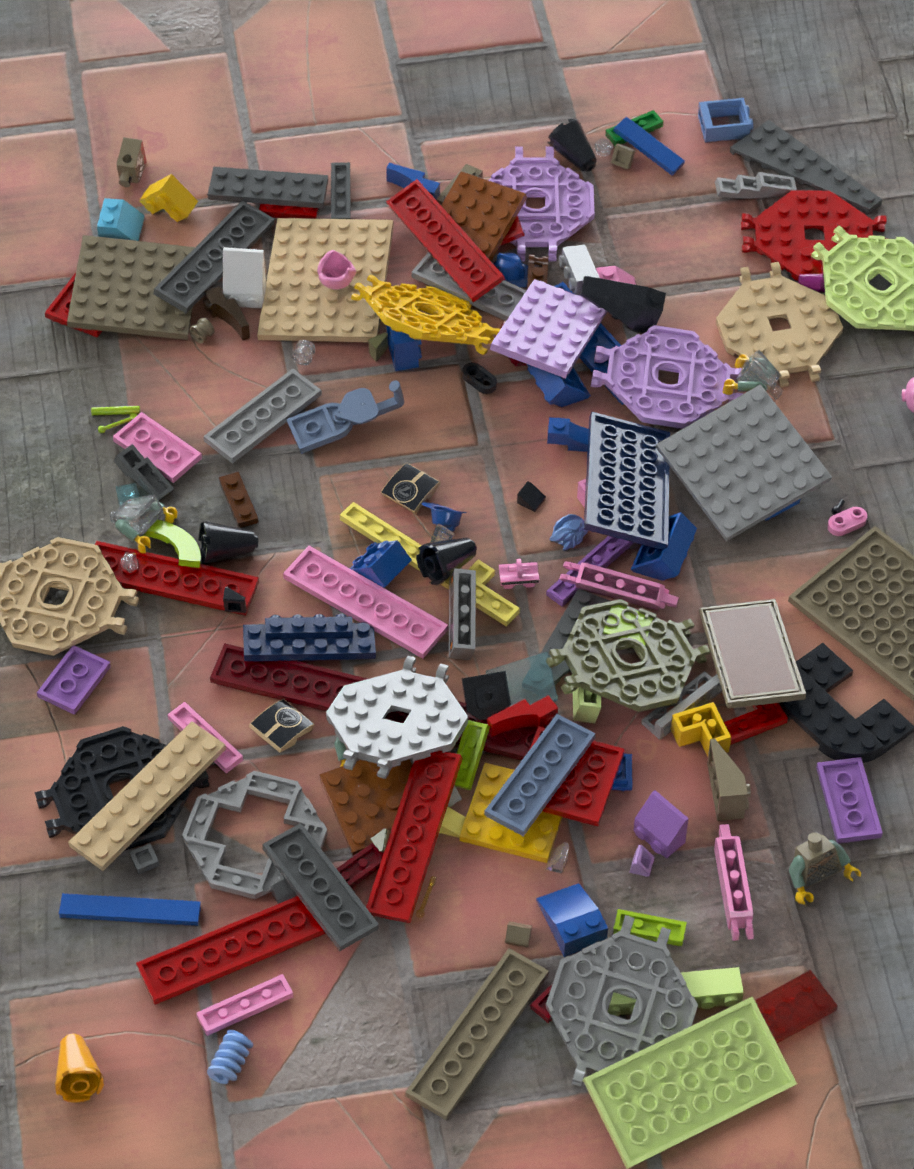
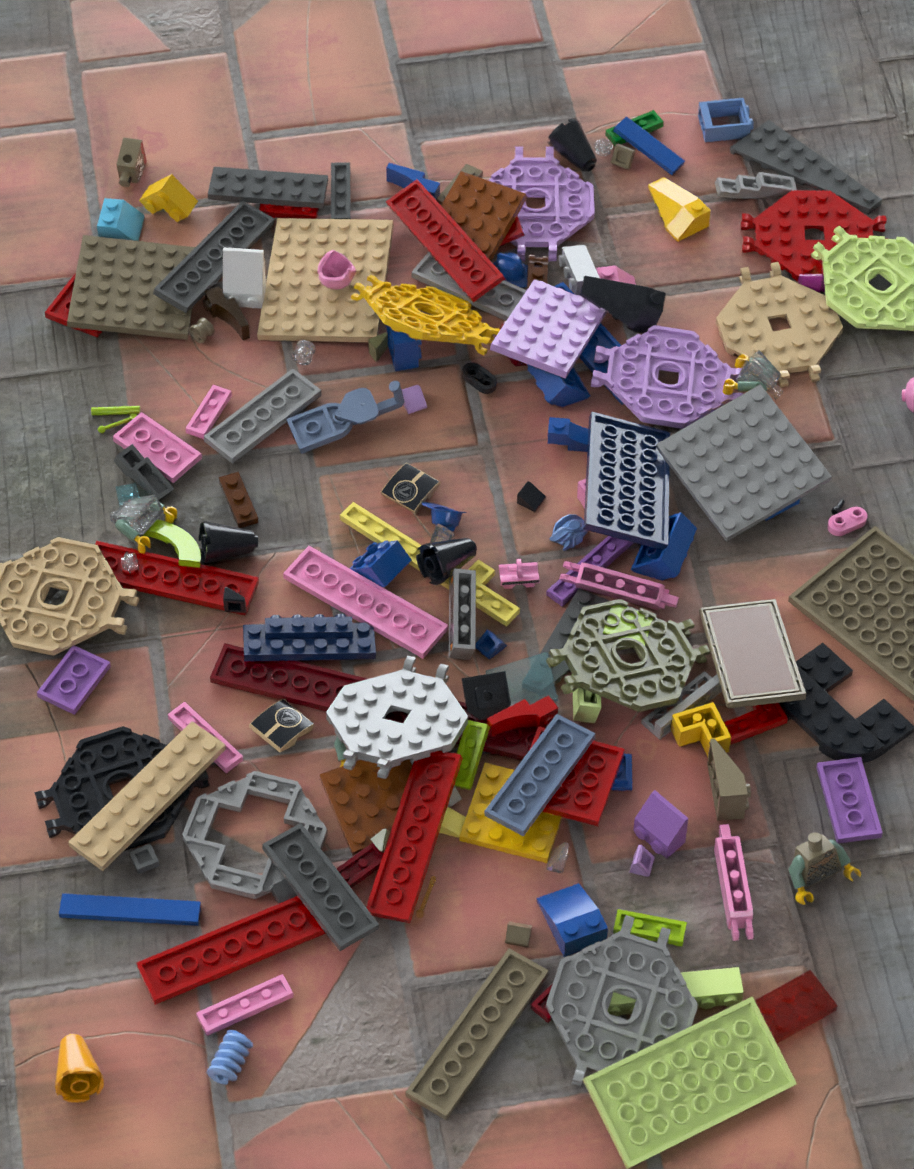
none -> bright pink plate [186,385,232,439]
none -> lavender slope [402,385,427,414]
none -> blue slope [475,629,507,660]
none -> yellow wedge [648,177,711,242]

